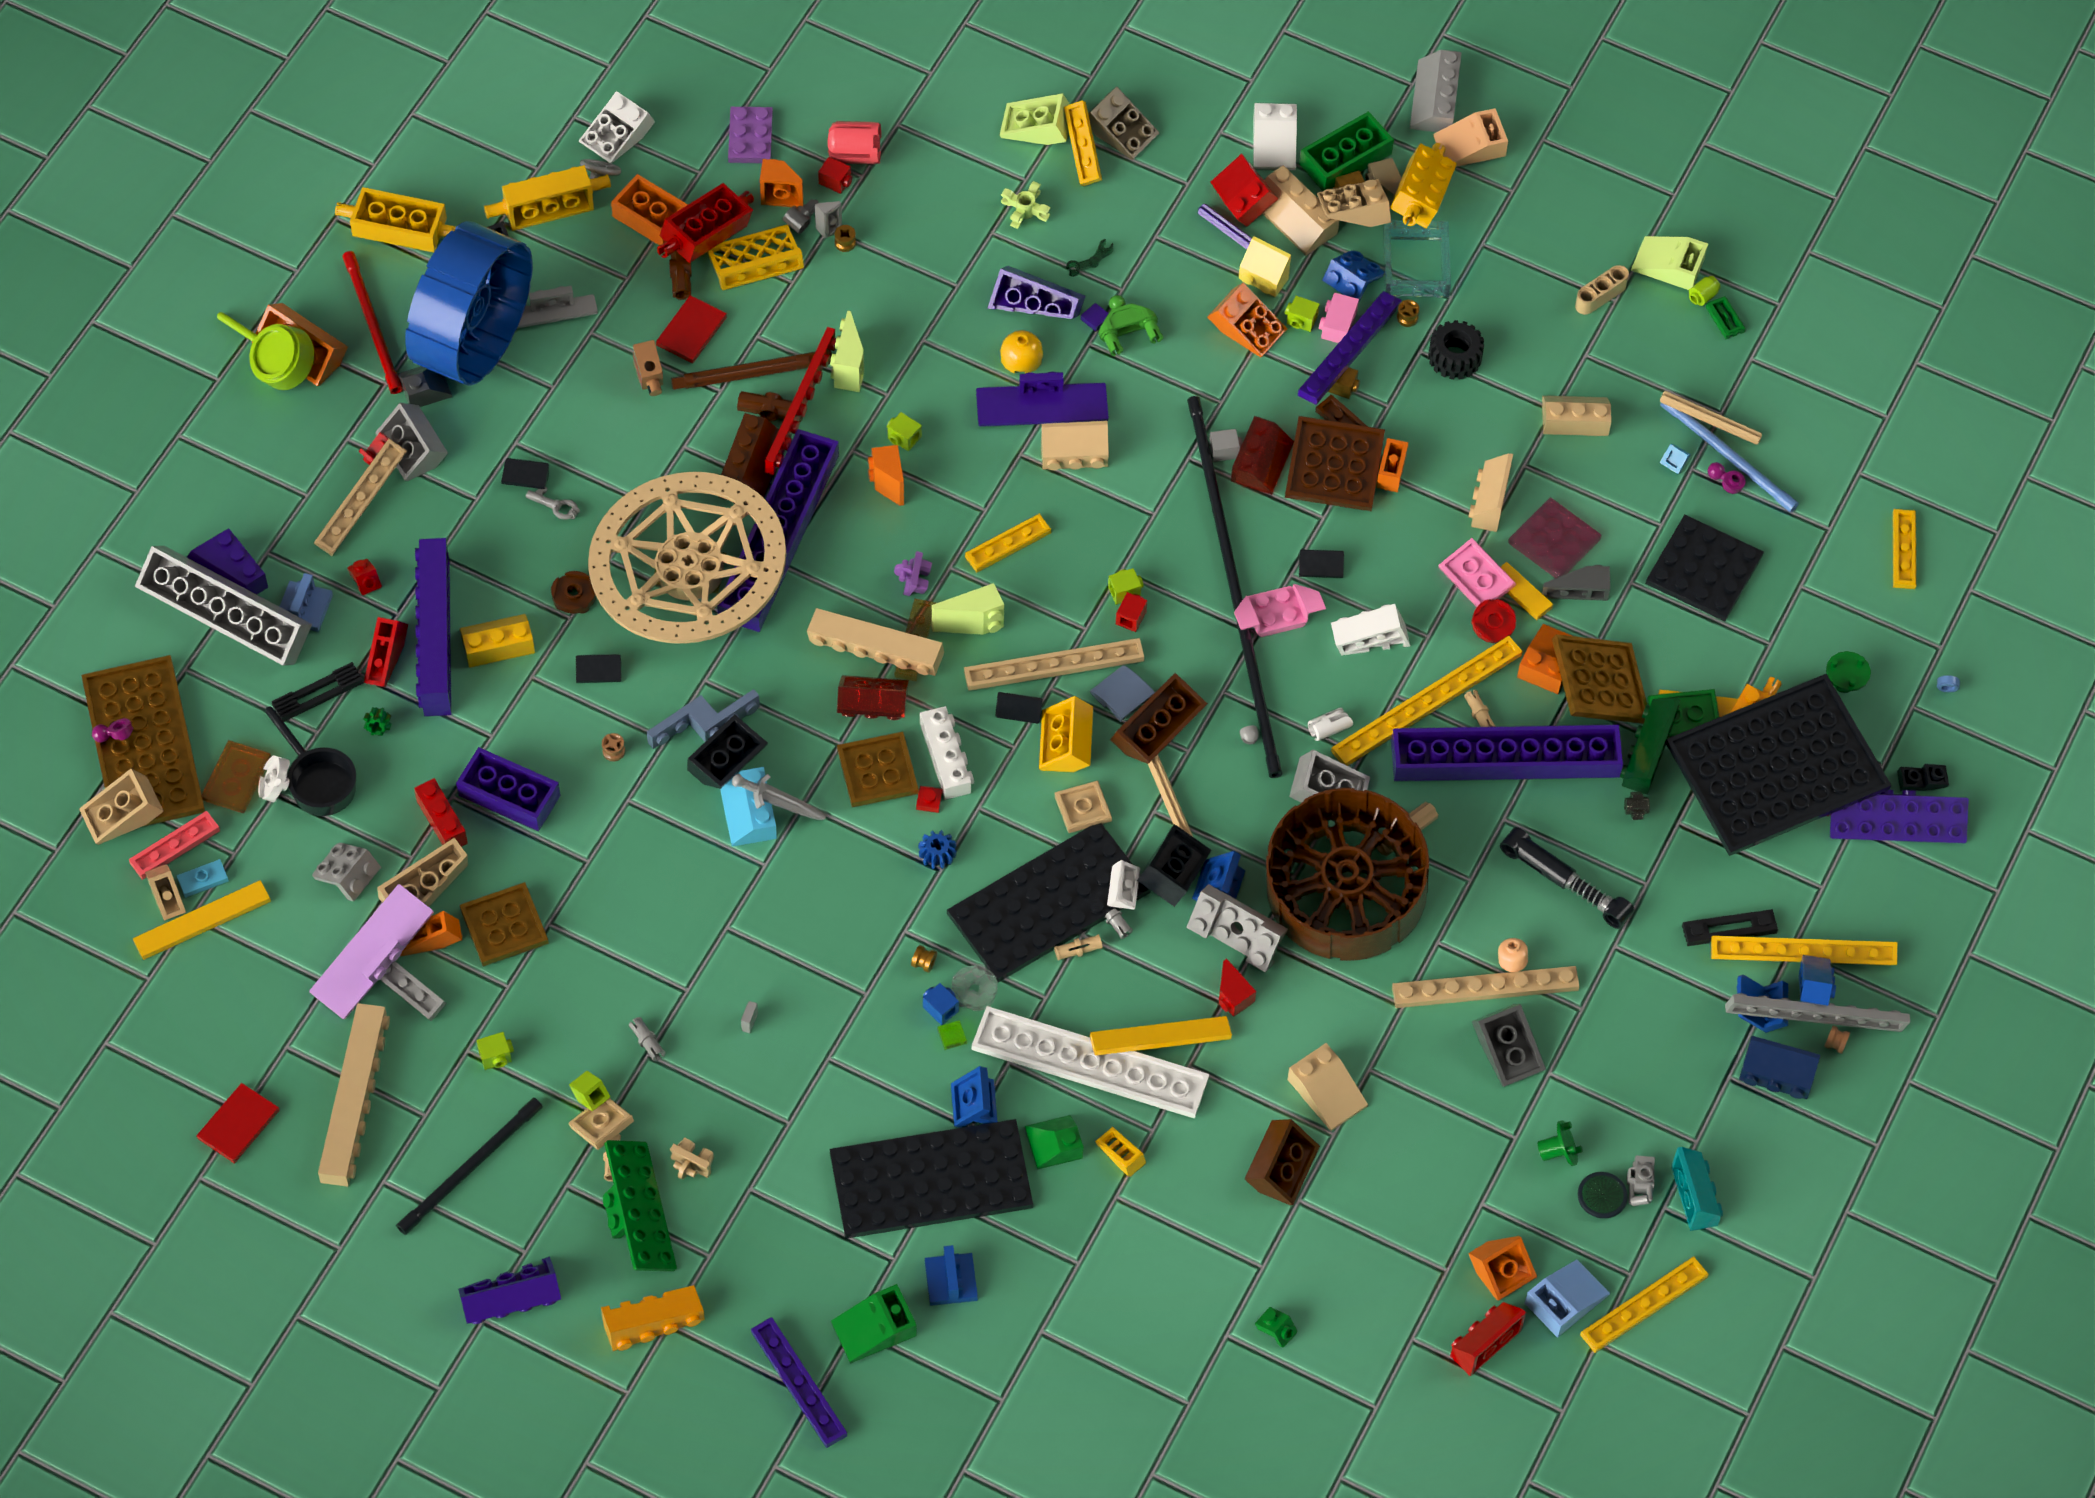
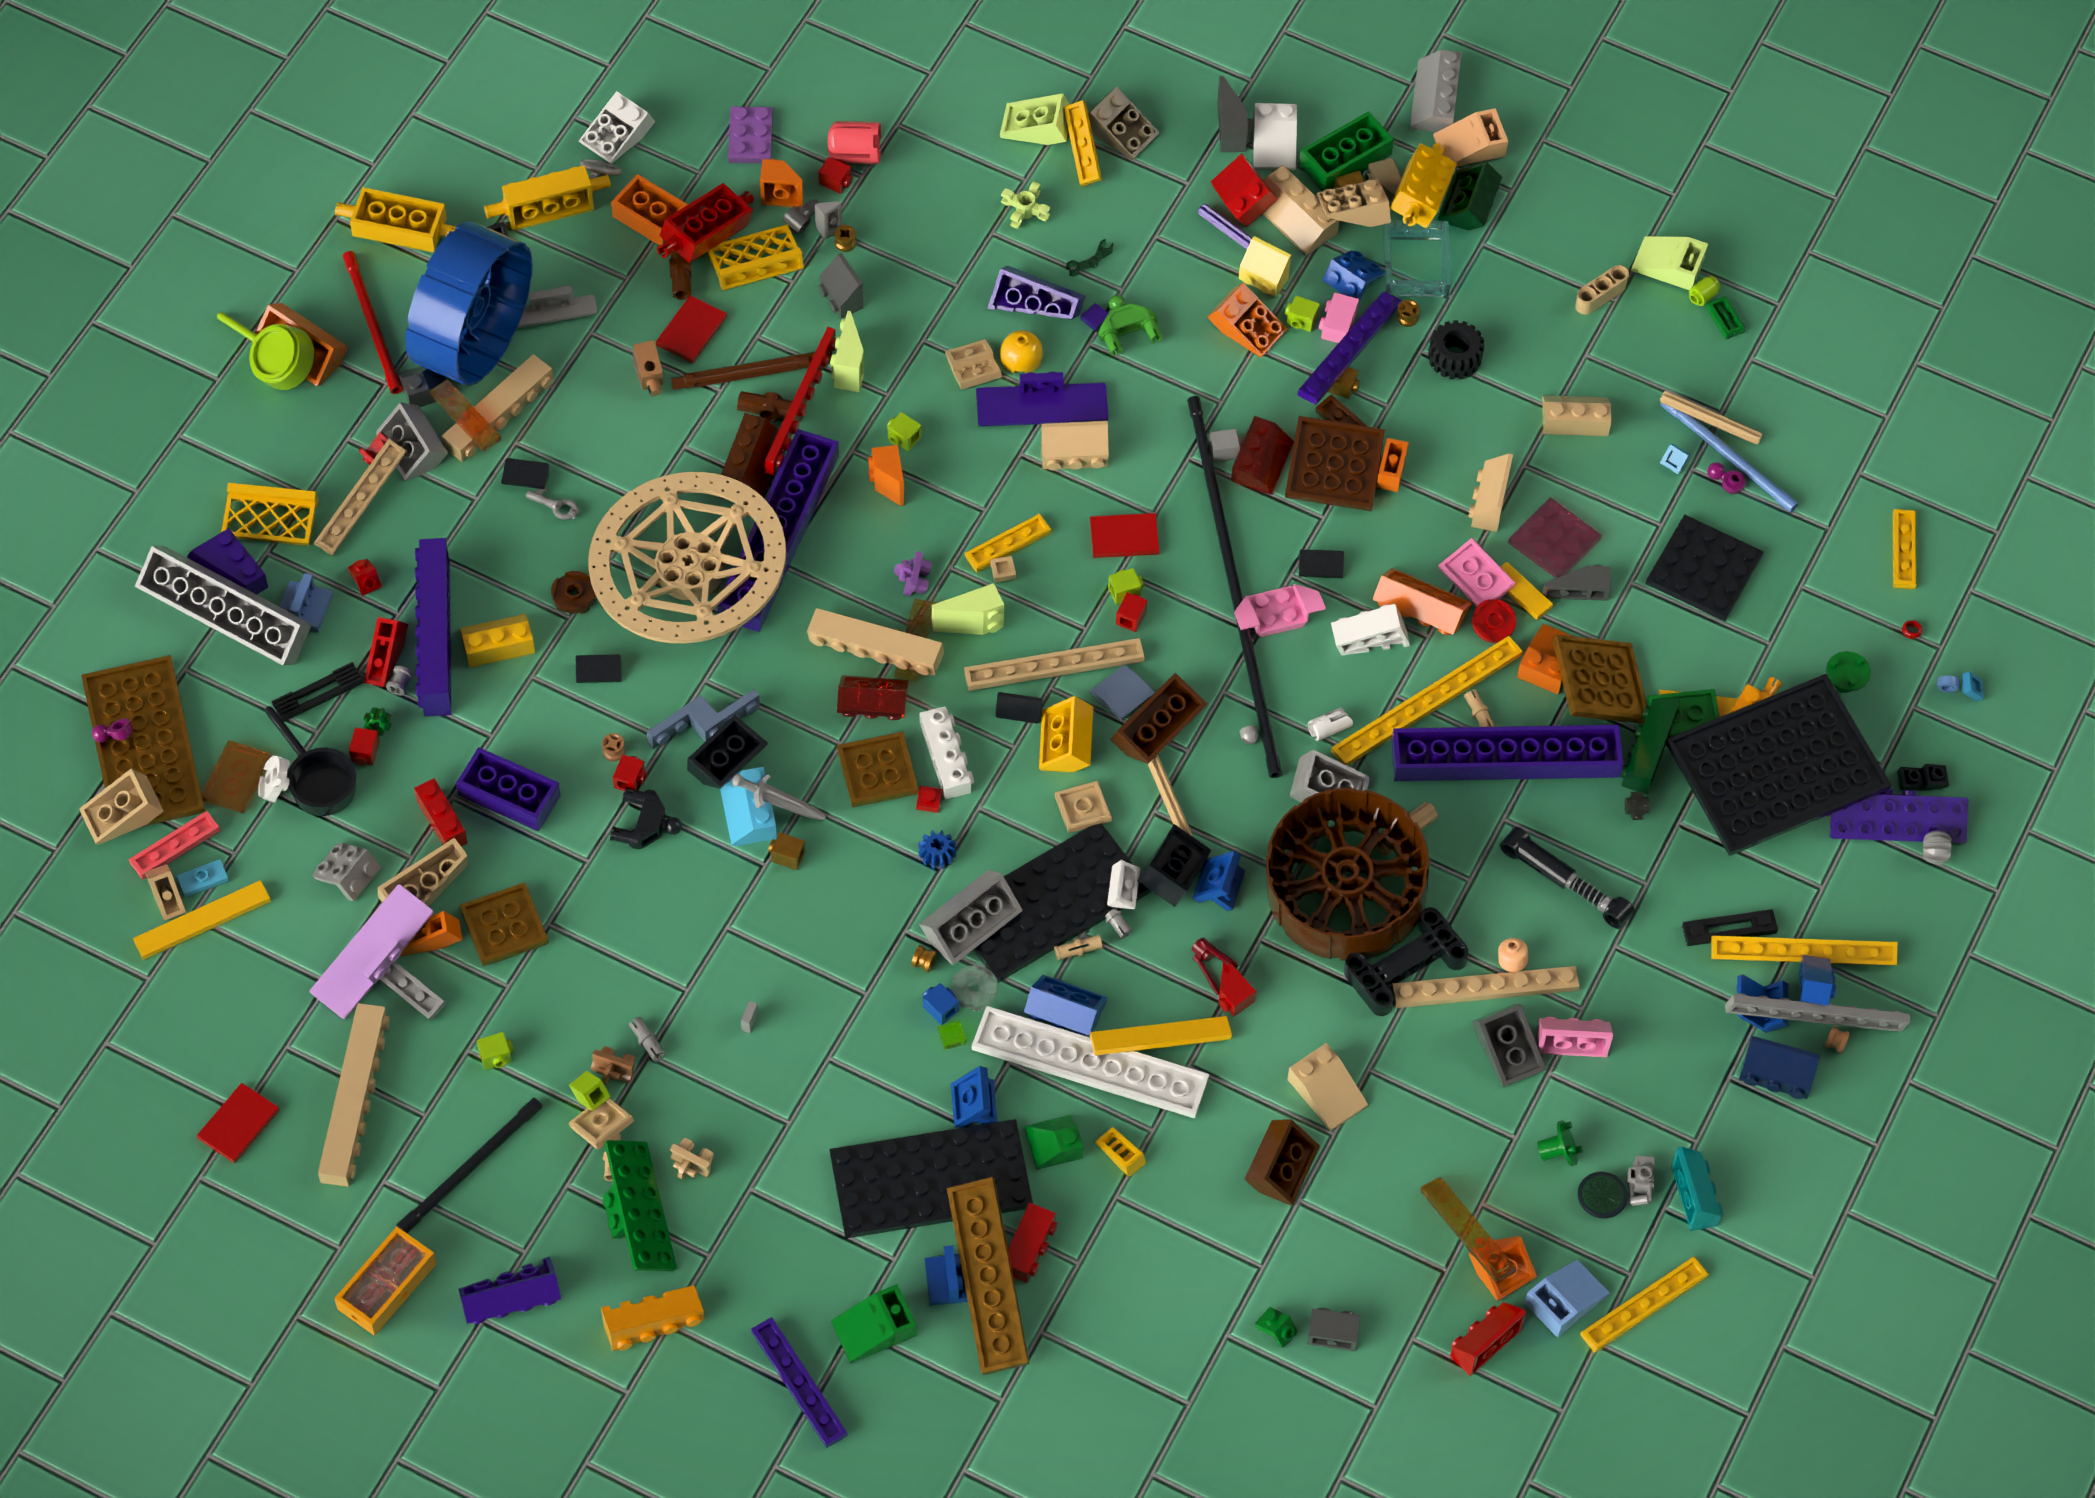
light grey piece [1186,884,1288,972] -> none
none -> yellow fence [221,483,319,546]
none -> brick [334,1226,437,1336]
none -> red brick [349,727,380,765]
none -> light grey bush [386,666,413,696]
none -> clear orange tile [430,379,501,452]
none -> tan brick [442,354,554,462]
none -> medium nougat hips [591,1046,635,1084]
none -> black connector [610,787,682,849]
none -> red brick [613,755,647,792]
none -> pearl gold brick [768,832,805,870]
none -> dark grey slope [818,253,863,319]
none -> light grey slope [919,870,1023,965]
none -> tan slope [945,339,1002,390]
none -> pearl gold plate [947,1177,1030,1375]
none -> tan plate [990,556,1016,583]
none -> red brick [1008,1203,1058,1283]
none -> slope [1024,974,1108,1036]
none -> red tile [1090,513,1159,558]
none -> dark red plant [1192,937,1238,995]
none -> dark grey slope [1217,76,1251,152]
none -> dark grey brick [1307,1308,1360,1351]
none -> black beam [1344,907,1468,1016]
none -> slope [1372,568,1472,635]
none -> clear orange tile [1420,1176,1517,1283]
none -> dark green slope [1437,162,1502,231]
none -> bright pink slope [1537,1017,1613,1057]
none -> red piece [1902,620,1922,639]
none -> light grey piece [1923,830,1952,865]
none -> dark azure plate [1961,671,1984,702]

